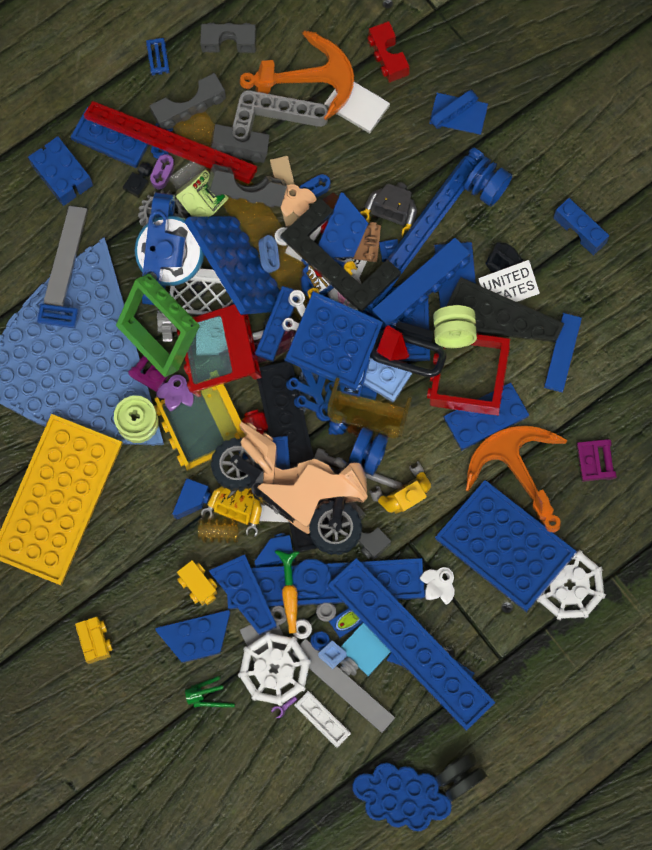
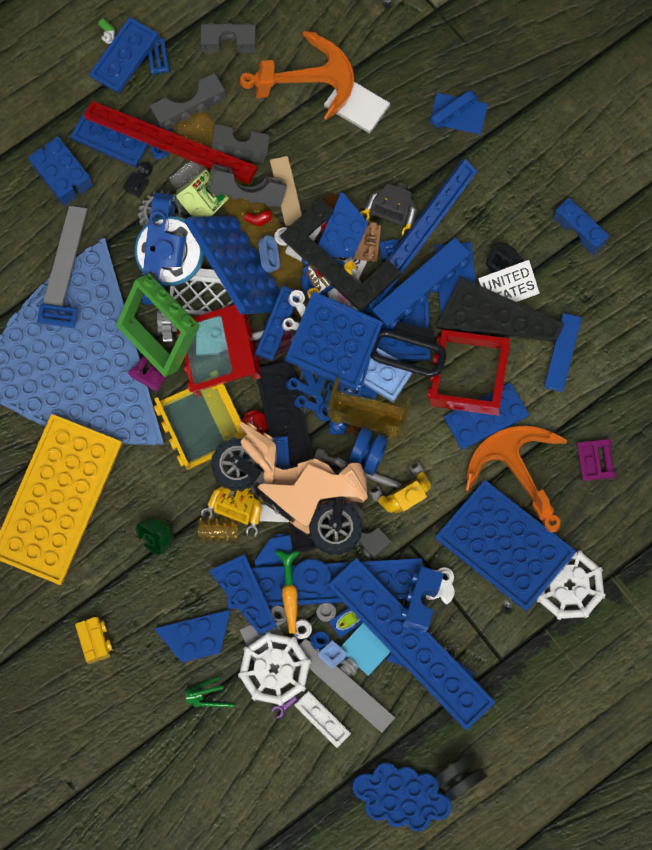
yellowish green wheel [114,396,159,443] -> none
medium lavender beam [150,154,175,189] -> none
medium lavender plate [156,375,194,412] -> none
blue slope [172,479,211,519] -> none
yellow brick [177,560,218,606] -> none
light grey beam [233,91,328,142] -> none
light nougat plate [281,184,317,217] -> none
blue beam [299,175,330,198] -> none
red arch [367,21,410,83] -> none
red slope [377,325,409,361] -> none
yellowish green wheel [433,305,477,348] -> none
blue wheel [463,148,485,167] -> none
blue wheel [464,157,513,207] -> none
none -> blue plate [89,17,160,94]
none -> arm [98,18,116,43]
none -> dark green cylinder [135,516,174,555]
none -> red arm [244,210,272,227]
none -> blue arch [401,566,444,634]

